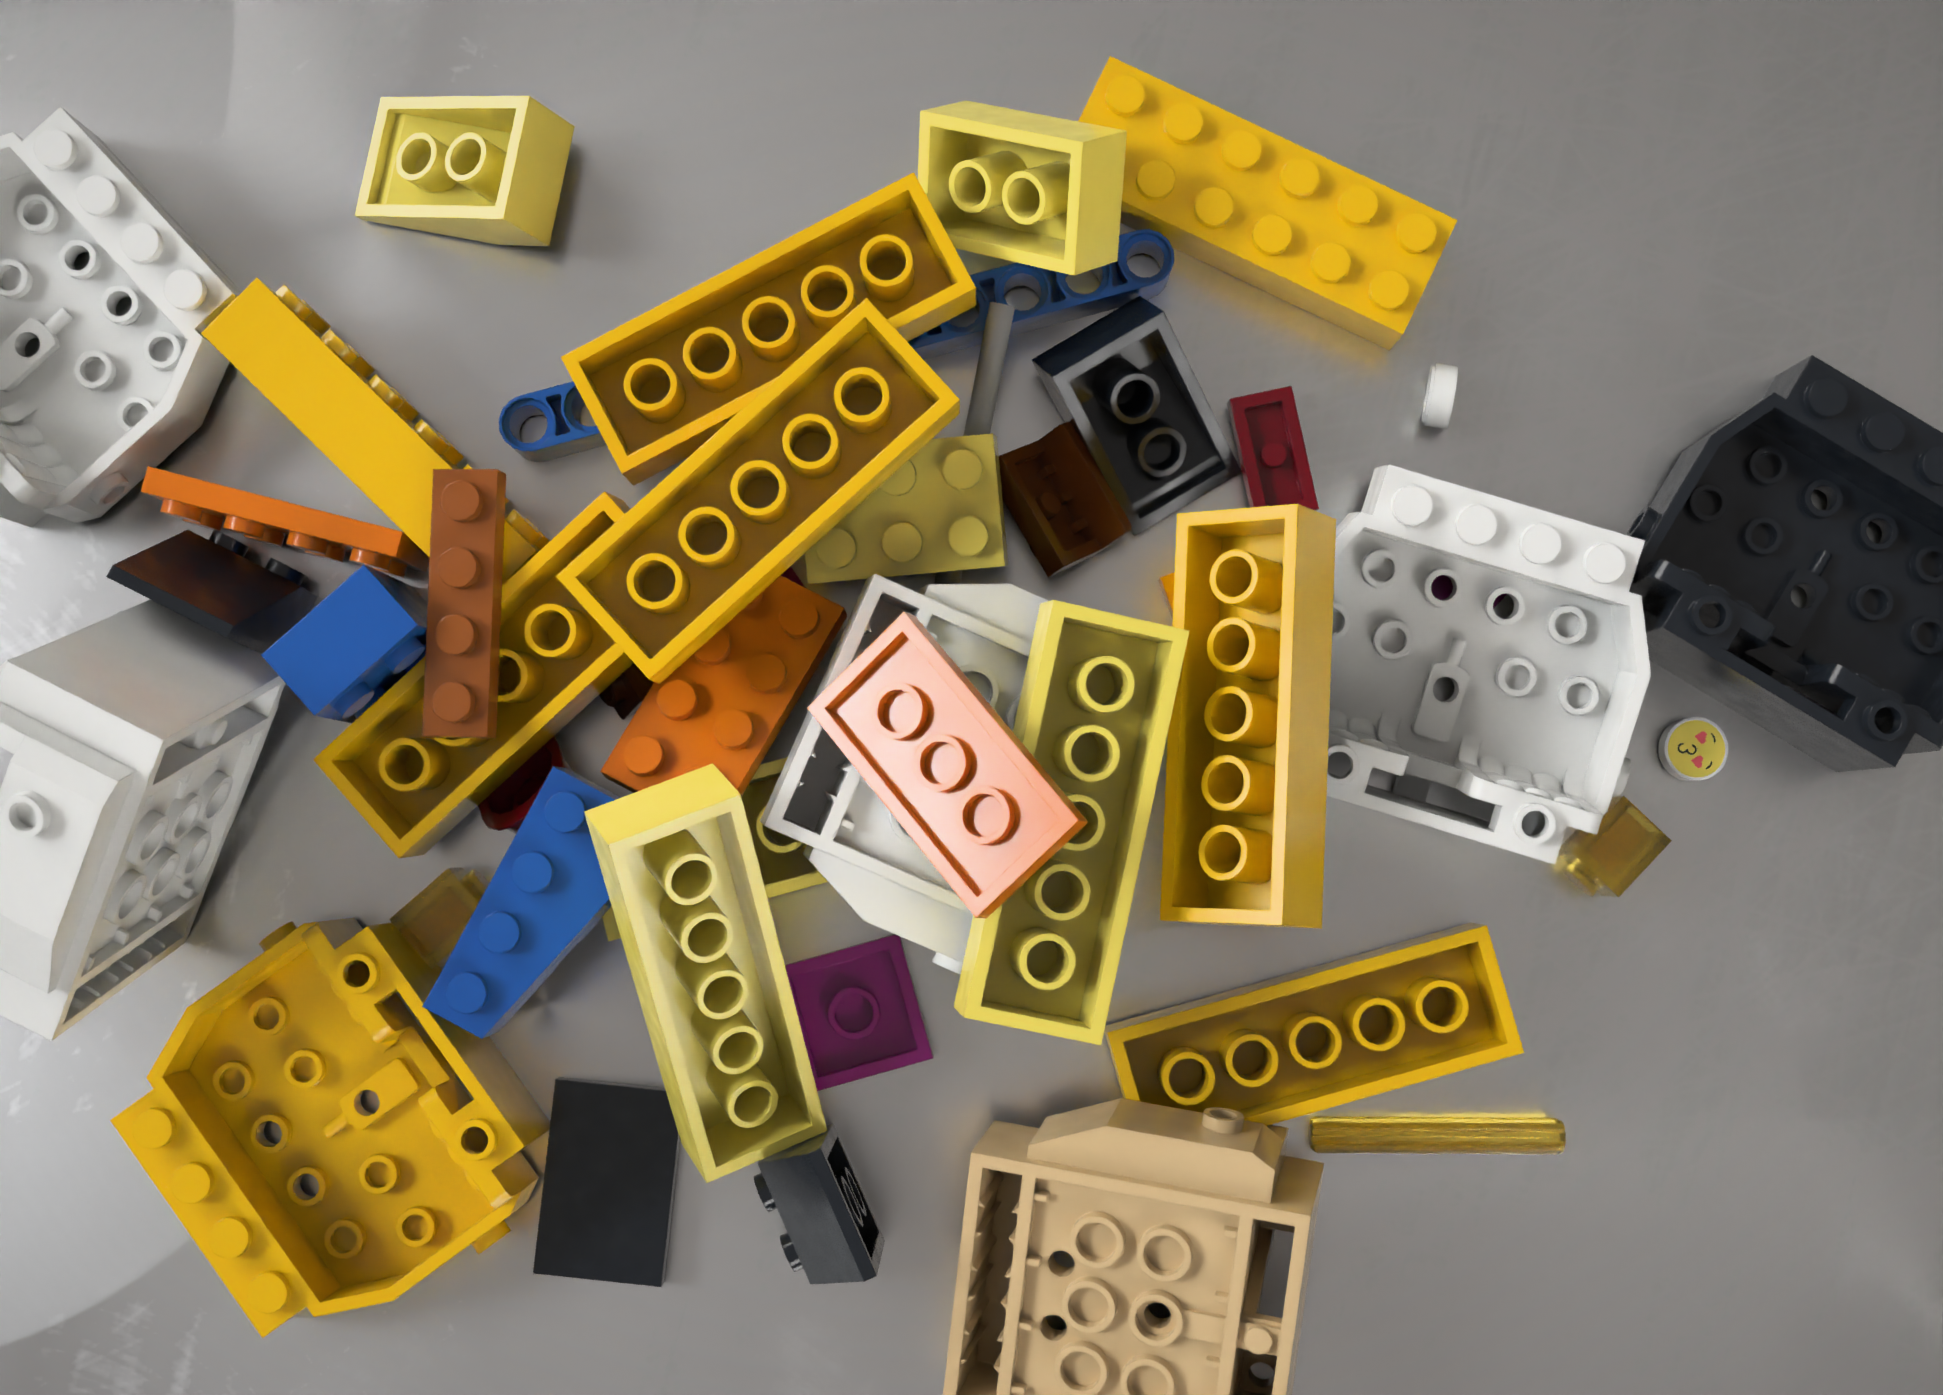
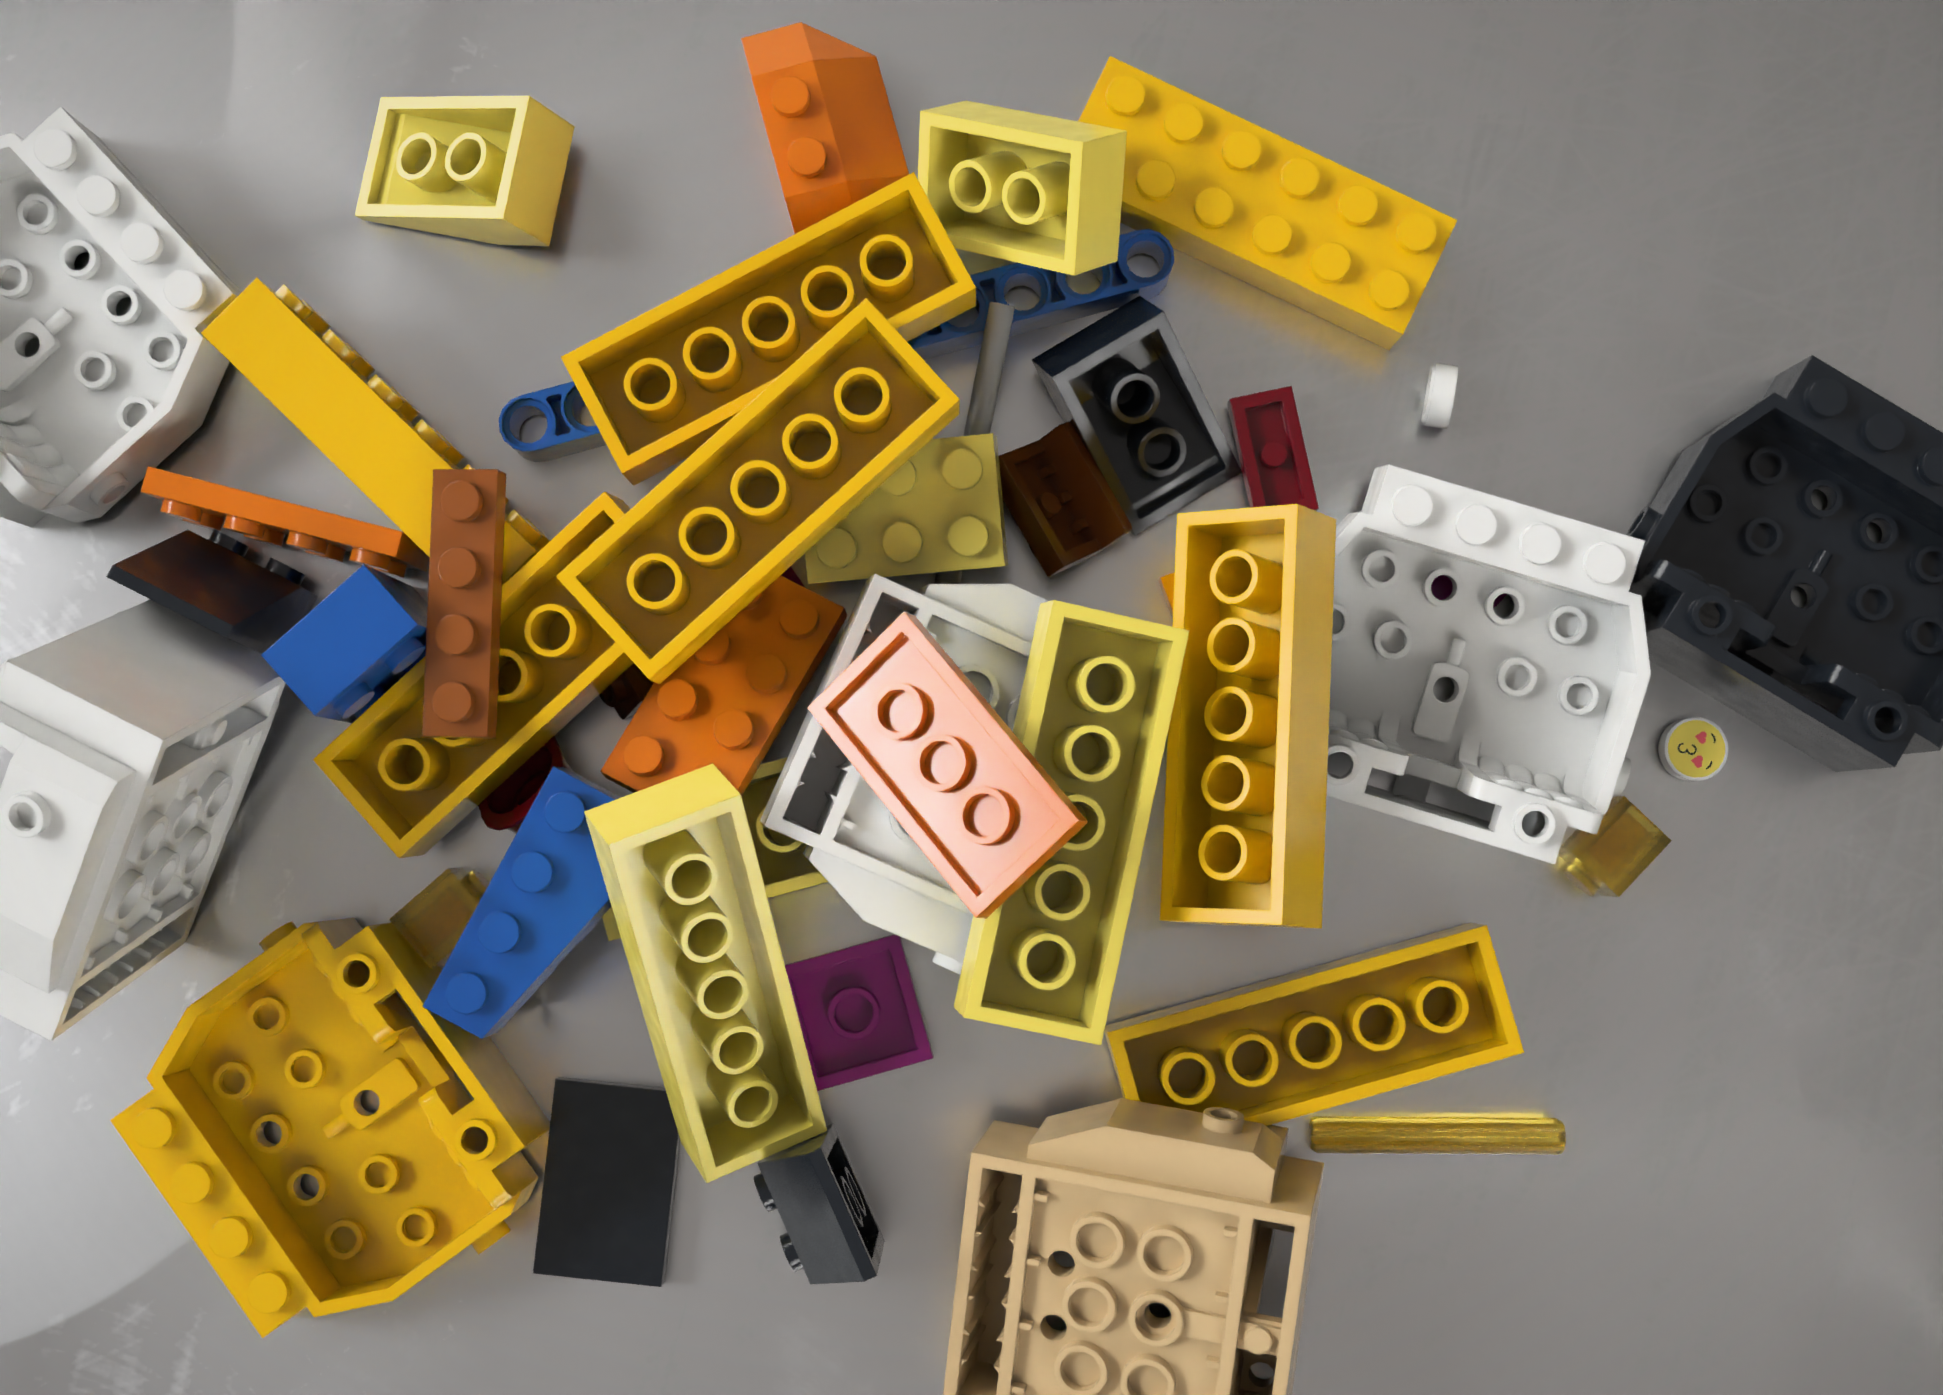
none -> orange wedge [741,22,909,234]

